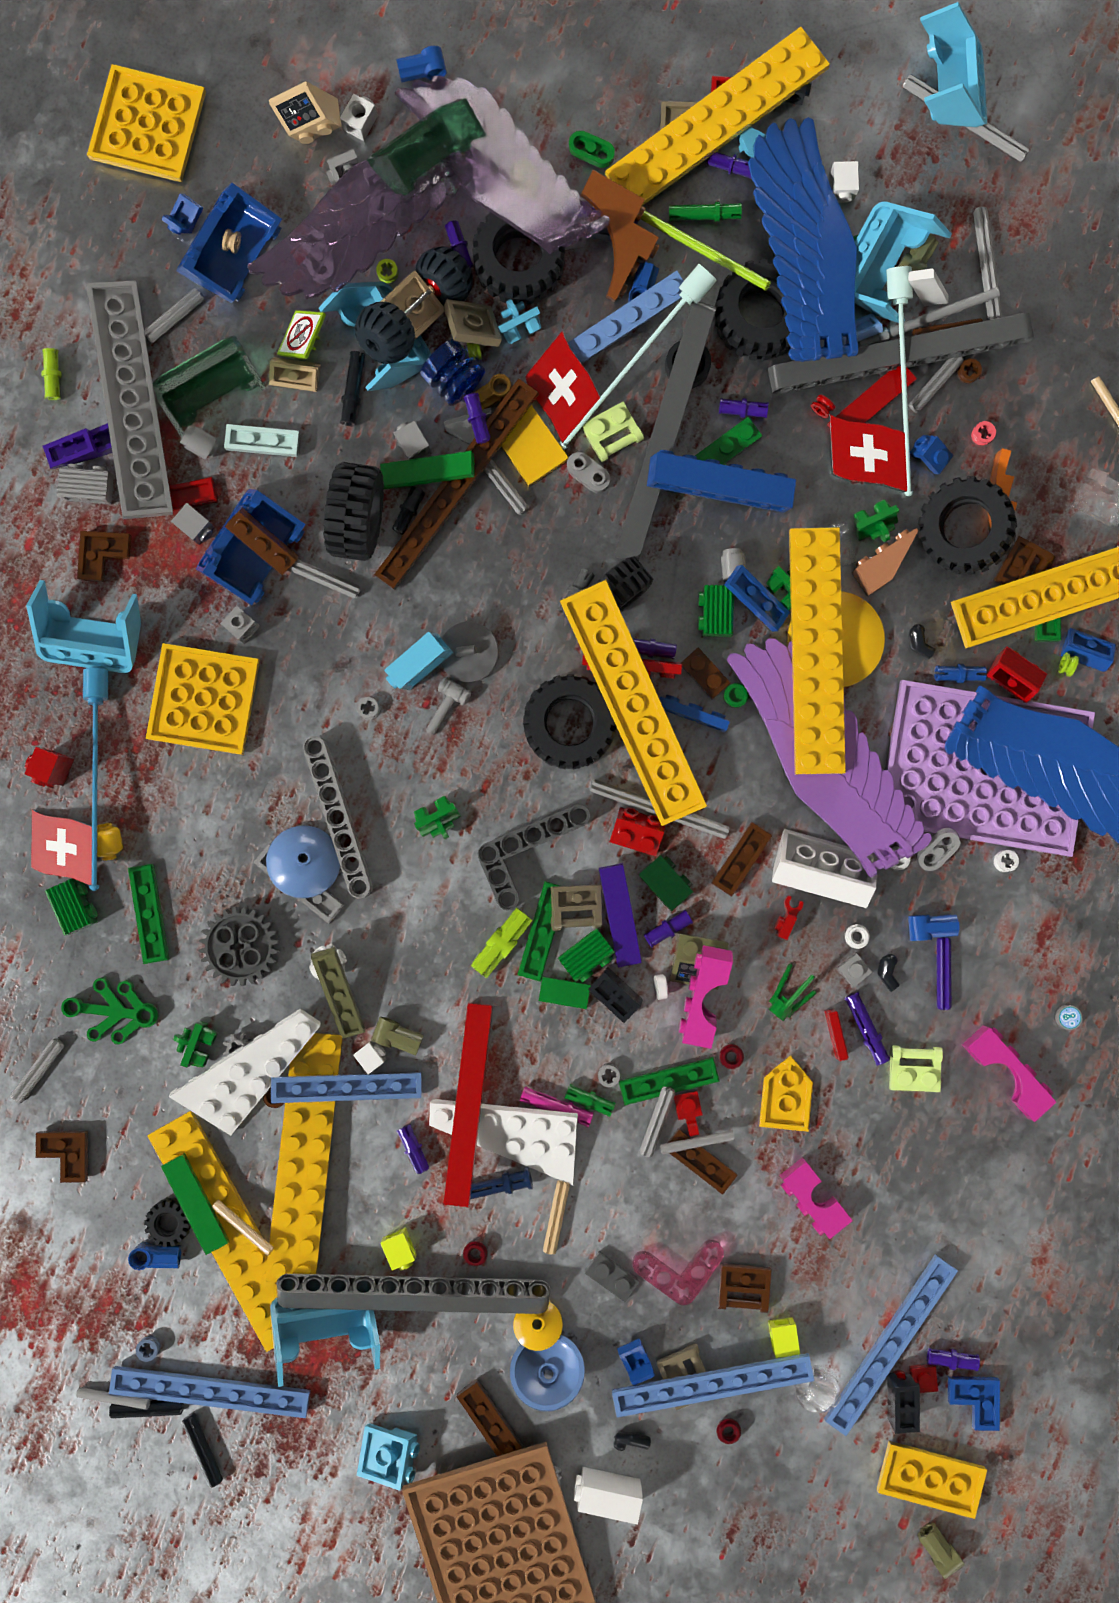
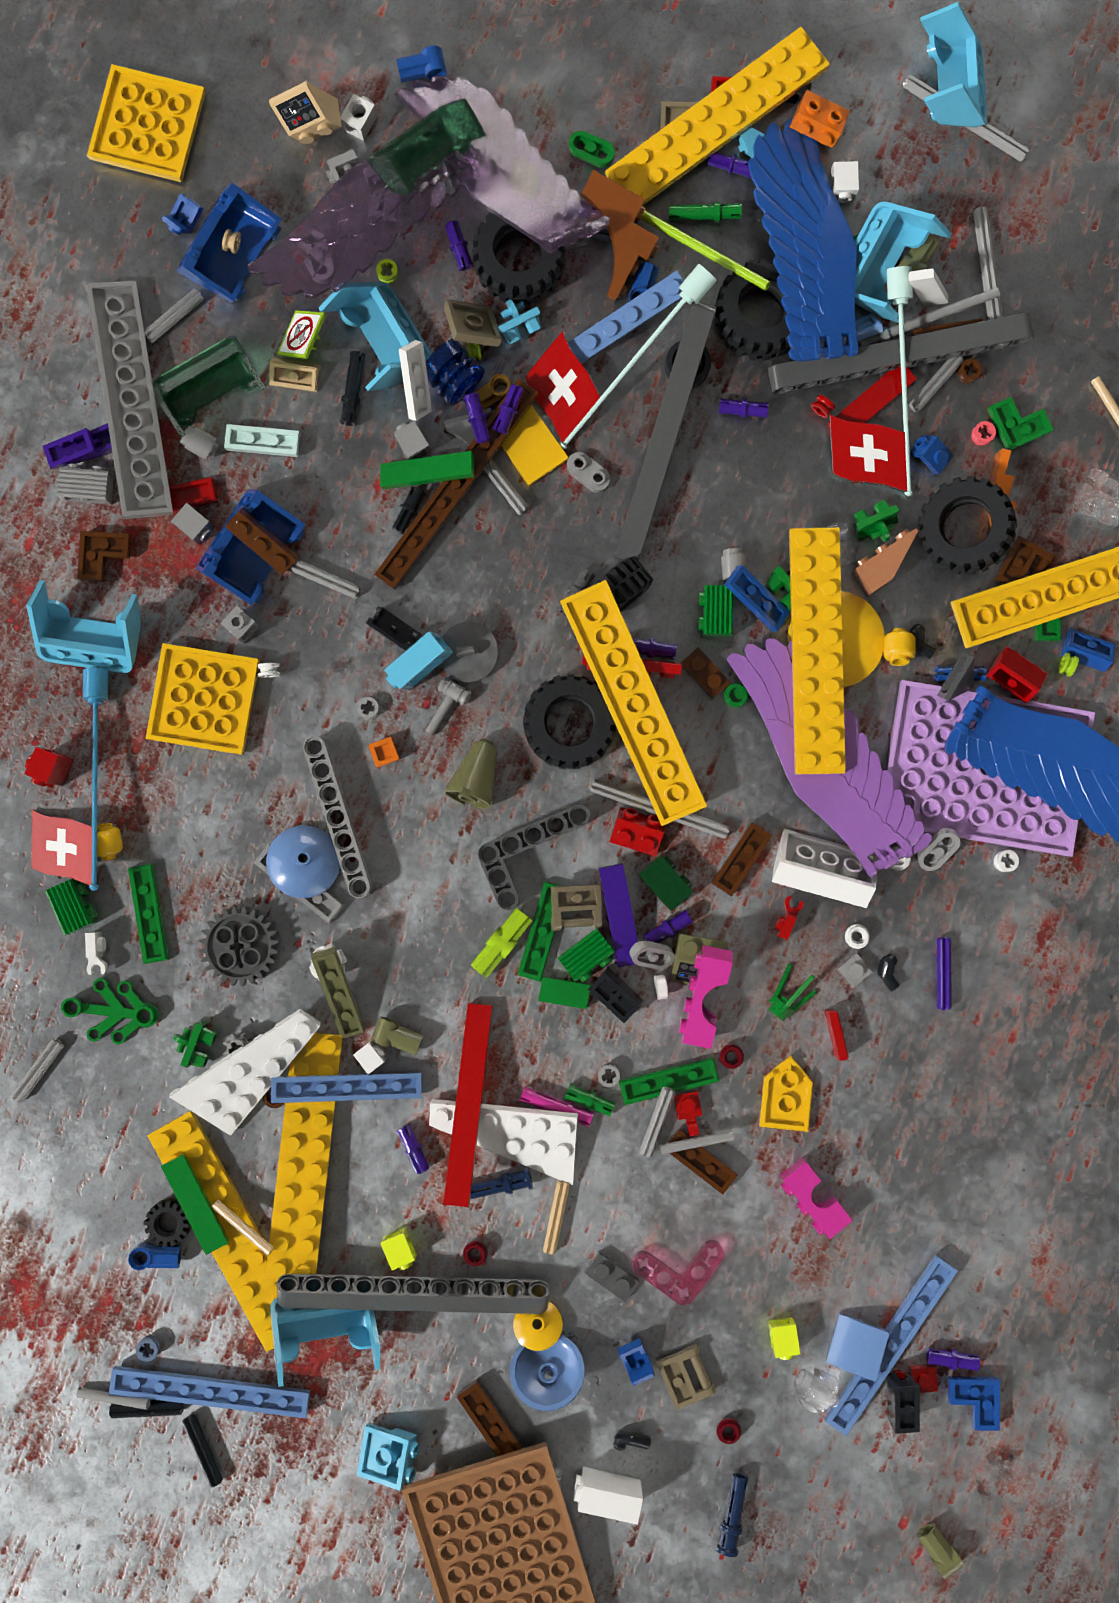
reddish brown plate [36,1131,88,1183] -> none
lime pin [41,348,62,400] -> none
black tyre [323,462,384,561] -> none
black plate [355,246,473,364] -> none
green hips [414,796,461,839] -> none
yellowish green plate [581,401,644,462] -> none
medium blue plate [612,1353,814,1418] -> none
blue brick [647,450,796,513] -> none
blue plate [659,695,730,732] -> none
green plate [683,417,763,495] -> none
reddish brown plate [718,1263,772,1313] -> none
dark purple pin [844,992,891,1066] -> none
yellow plate [876,1441,987,1519] -> none
yellowish green plate [889,1045,943,1092] -> none
blue piece [908,915,960,941] -> none
dark pink arch [962,1025,1056,1122] -> none
tile [1055,1005,1082,1030] -> none
none -> white plate [85,932,108,975]
none -> white bush [257,663,280,678]
none -> black hinge [366,607,422,652]
none -> orange plate [368,736,400,768]
none -> white plate [399,340,432,421]
none -> olive cone [445,739,497,809]
none -> dark purple axle [493,384,524,435]
none -> light grey plate [630,941,675,969]
none -> dark blue pin [716,1473,749,1557]
none -> orange brick [790,90,850,148]
none -> medium blue slope [826,1313,889,1382]
none -> yellow head [884,628,916,666]
none -> dark grey slope [937,653,974,701]
none -> green plate [987,397,1054,451]

